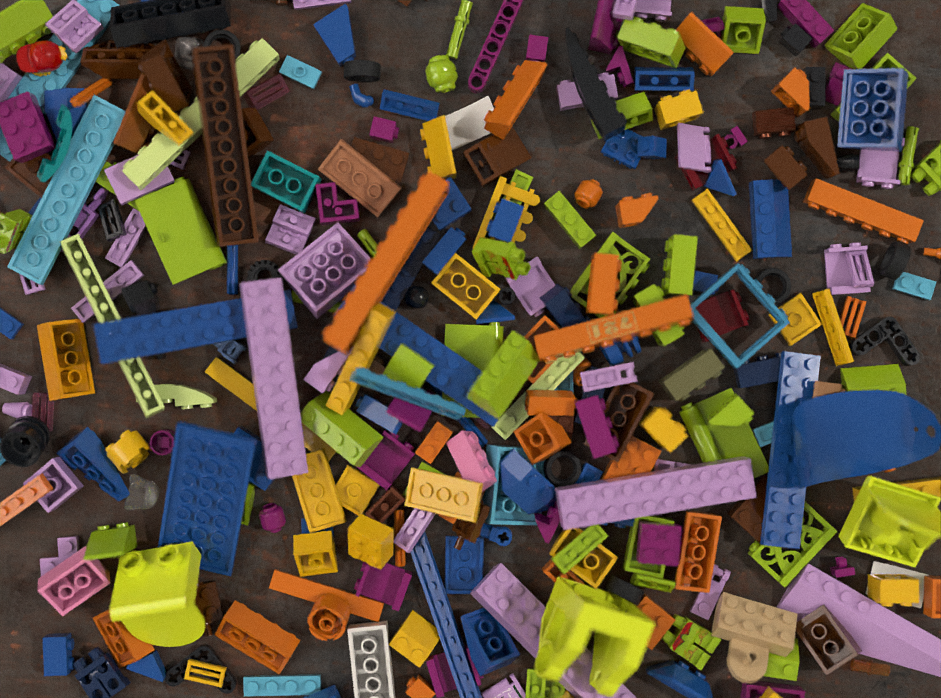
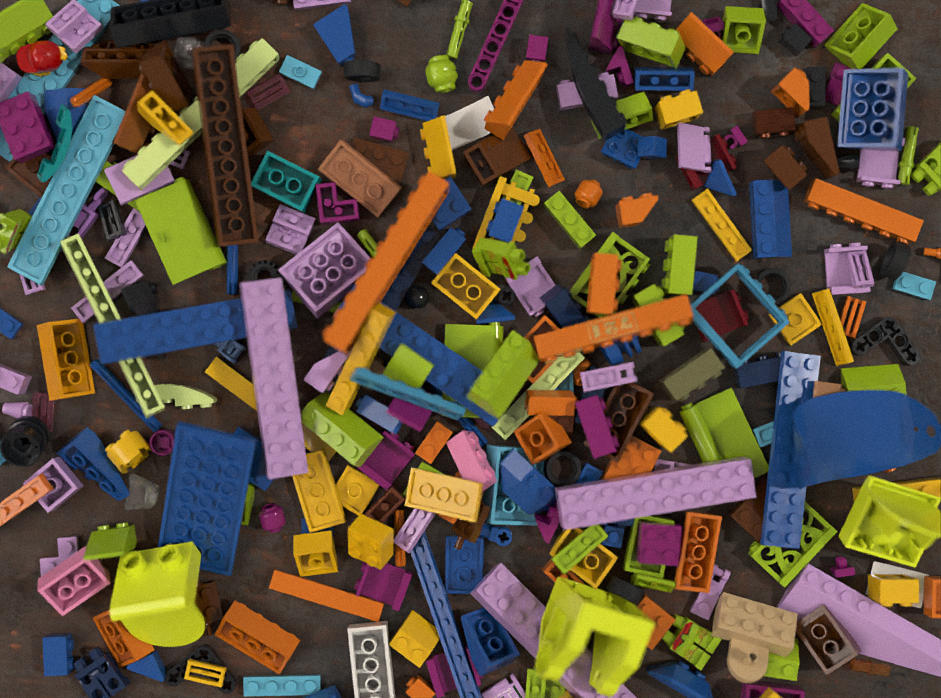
orange brick [308,593,350,641] -> none
lime slope [707,393,754,426] -> none
none -> blue axle [90,359,162,432]
none -> orange plate [524,129,565,187]
none -> blue brick [601,524,624,548]

